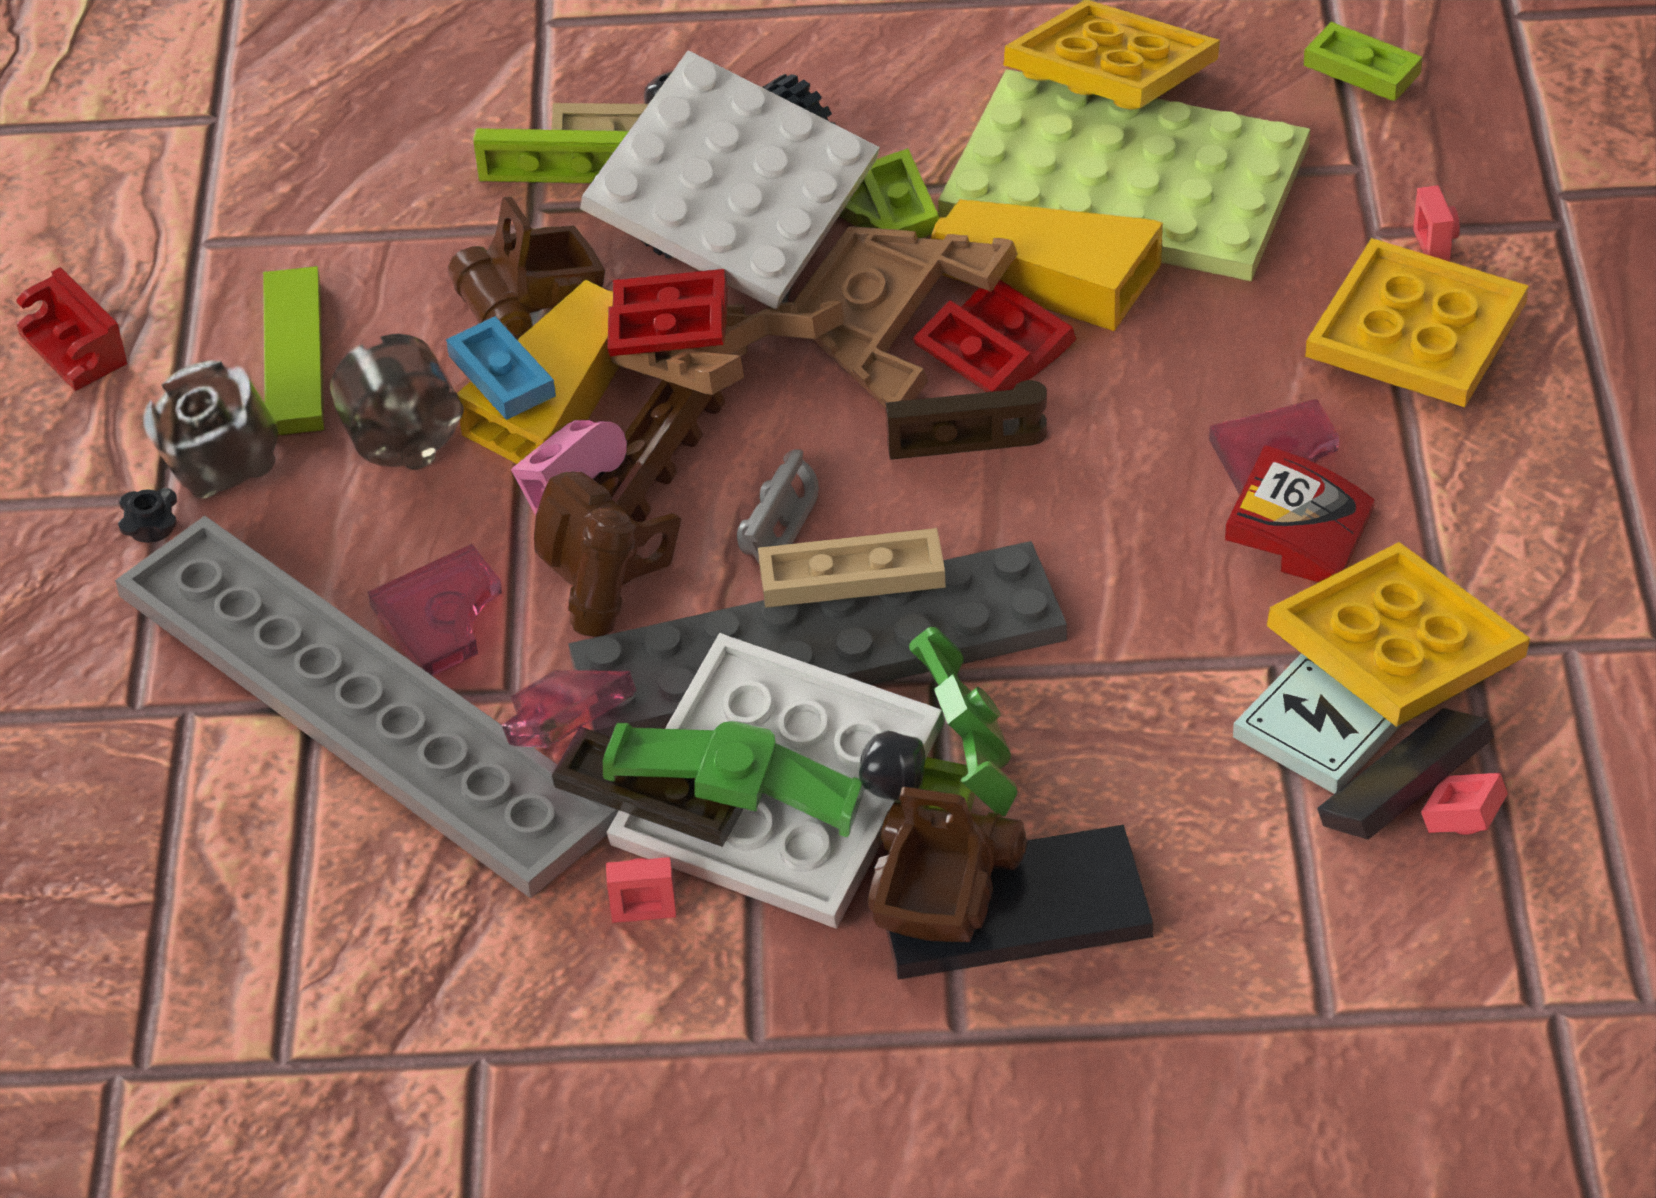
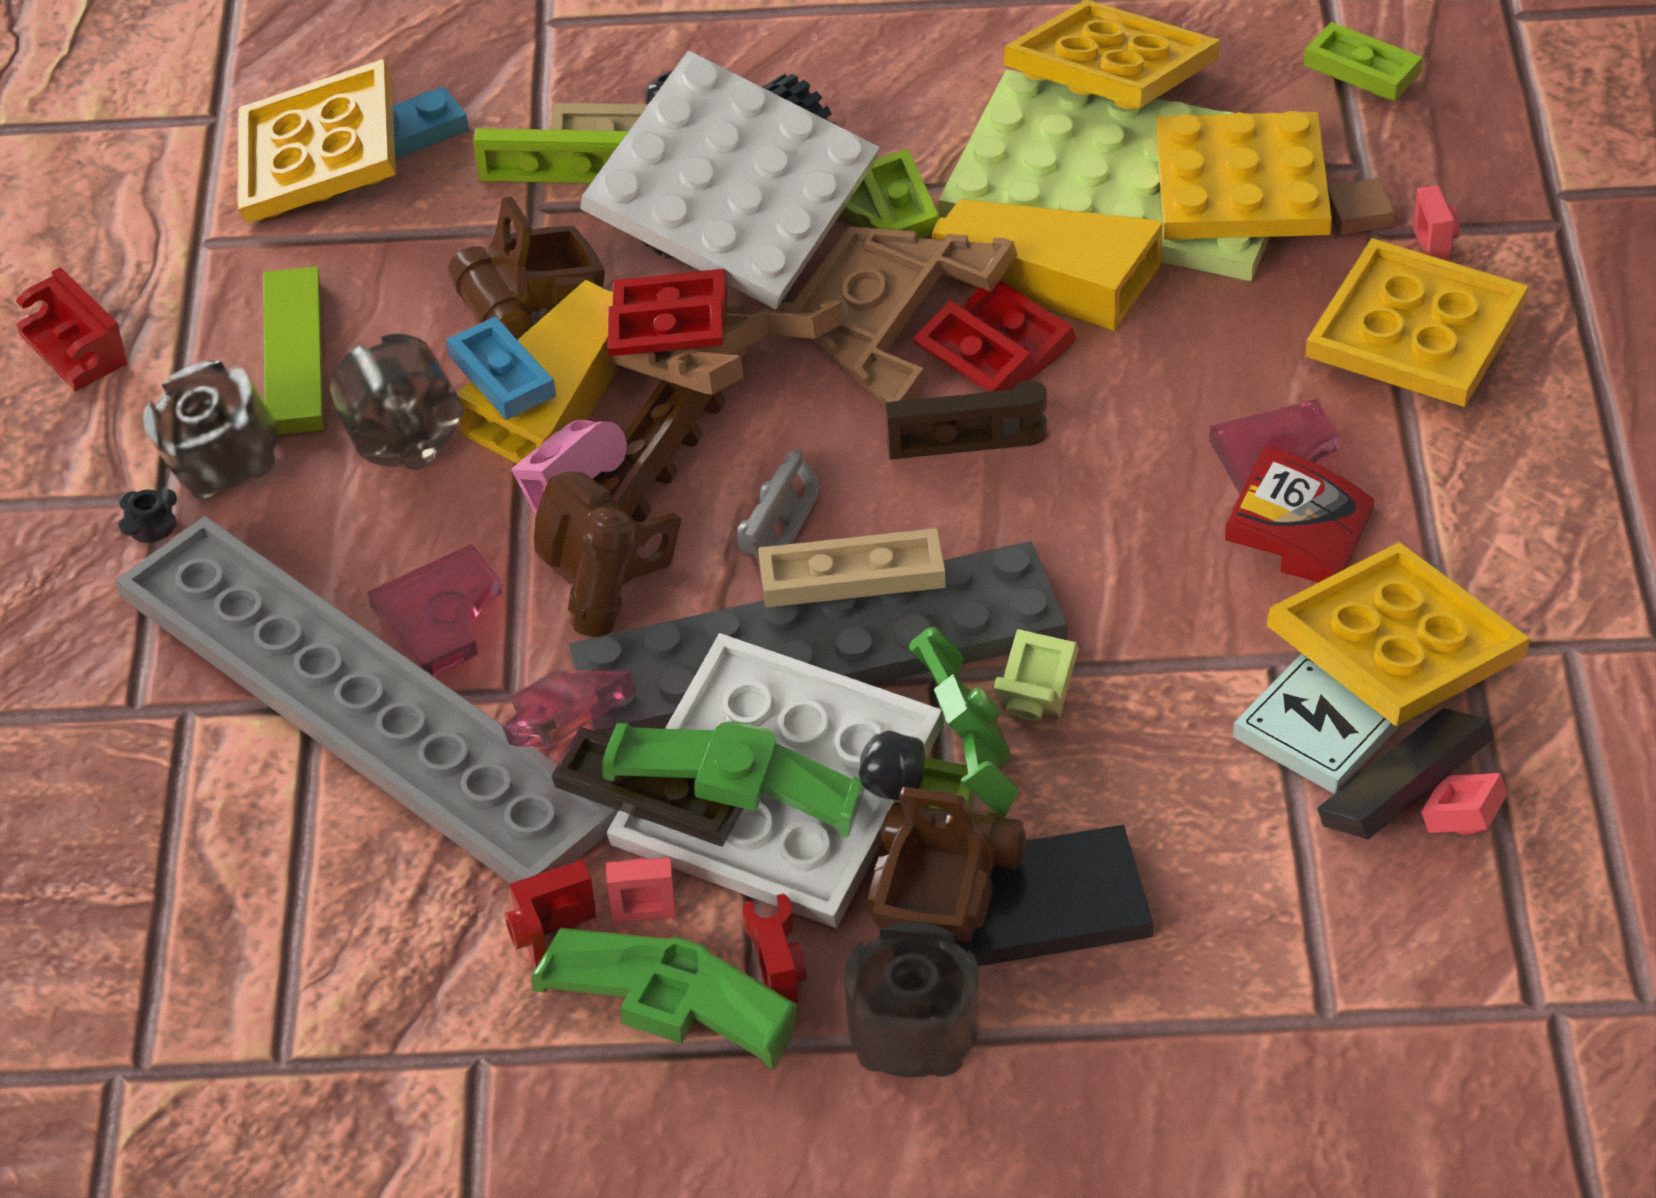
none -> yellow plate [238,59,396,224]
none -> dark azure plate [393,86,469,159]
none -> red bracket [504,859,596,968]
none -> bright green plate [531,928,798,1070]
none -> red plate [743,893,807,1009]
none -> clear smoke brick [844,922,979,1077]
none -> yellowish green bracket [993,629,1079,721]
none -> yellow plate [1156,111,1332,239]
none -> medium nougat tile [1327,178,1395,235]

